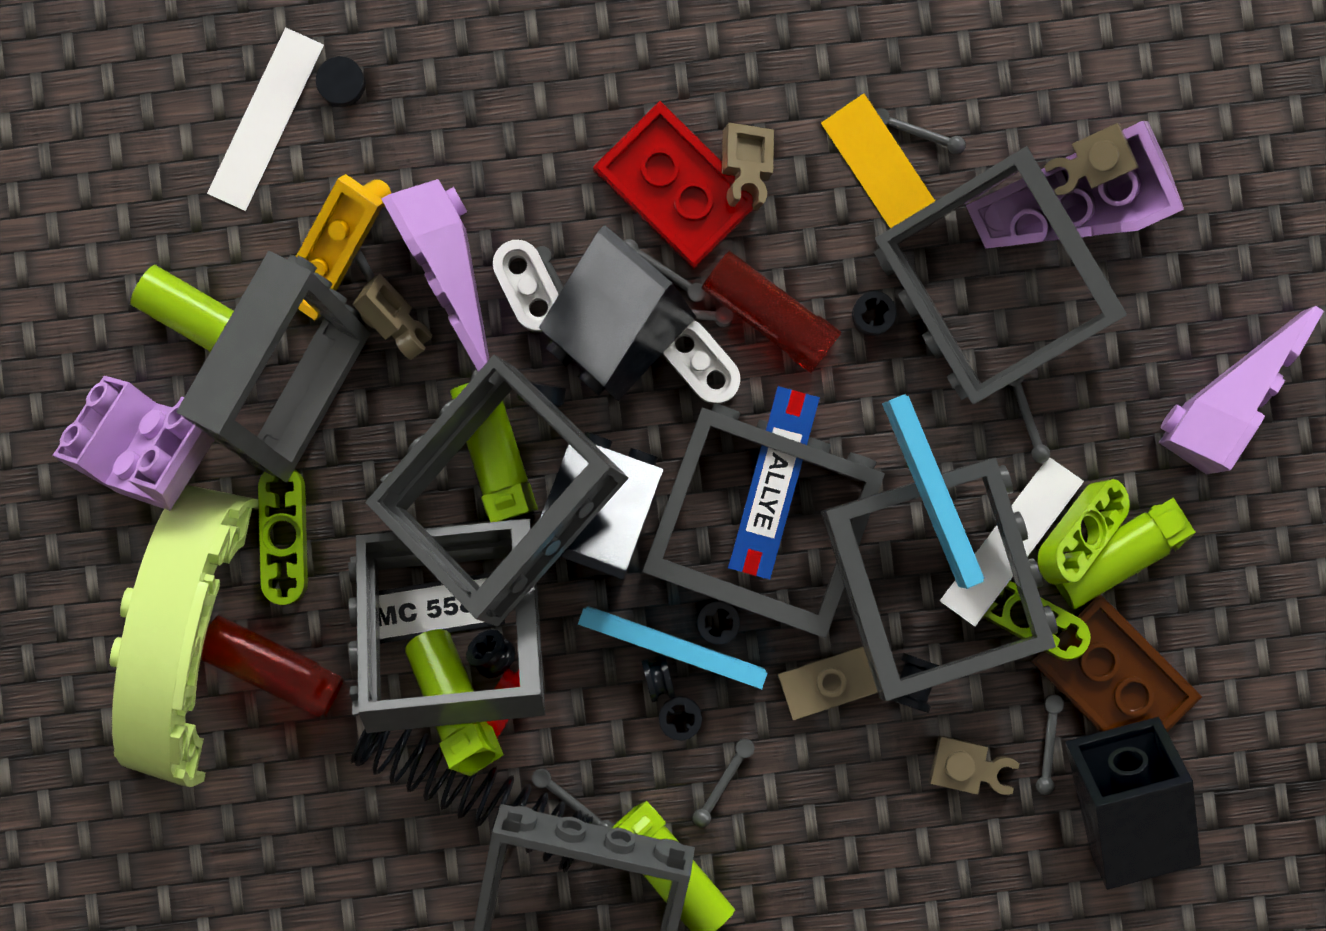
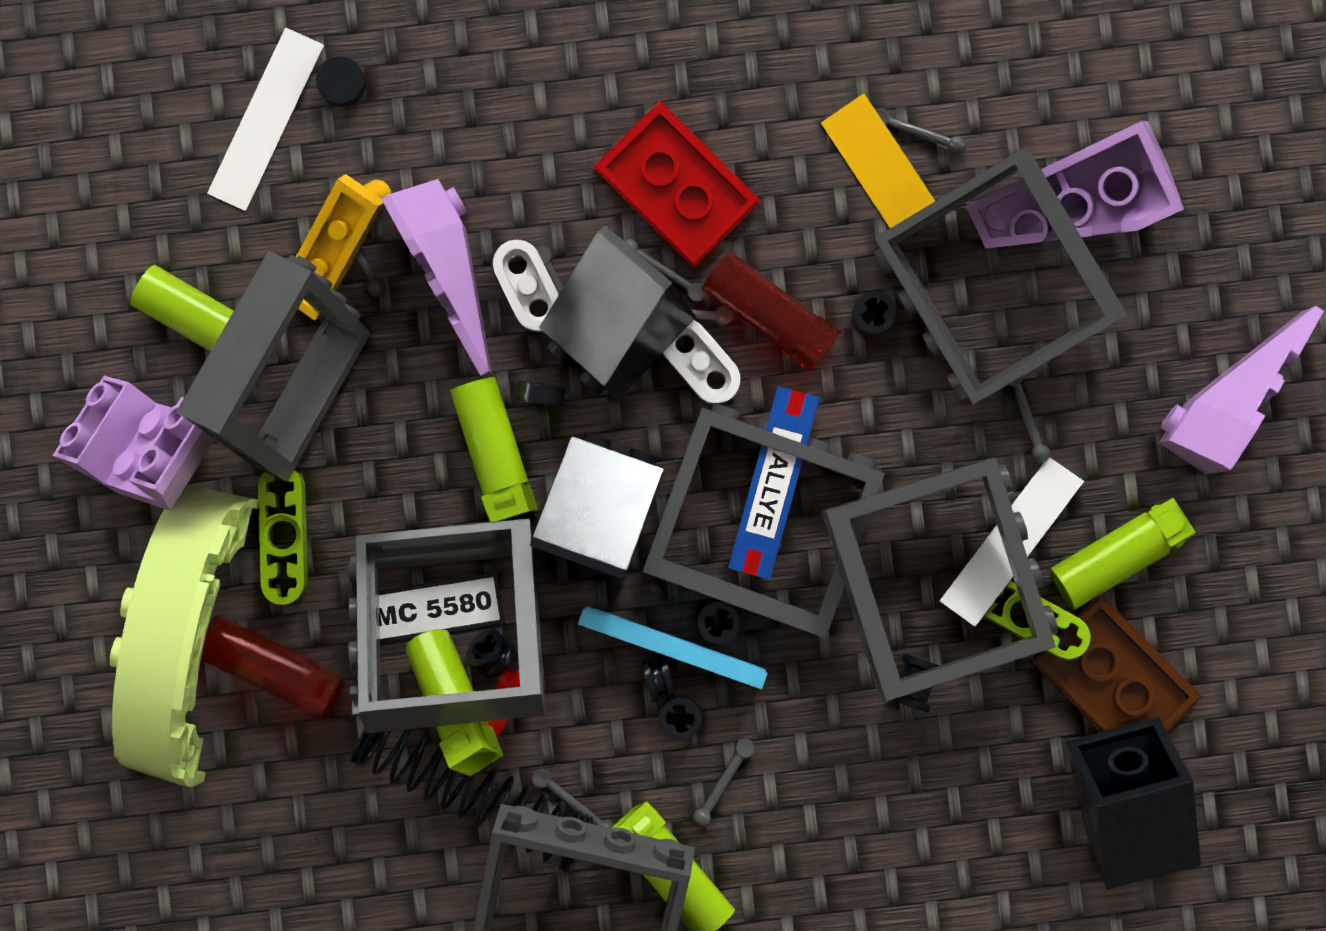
dark tan plate [352,273,432,360] -> none
dark grey window [365,355,629,627] -> none
dark tan plate [722,122,774,210] -> none
dark tan plate [777,646,878,721] -> none
medium azure tile [882,394,984,589] -> none
dark tan plate [929,735,1019,795] -> none
dark grey hinge [1036,695,1064,795] -> none
lime beam [1038,479,1130,584] -> none
dark tan plate [1044,123,1139,195] -> none

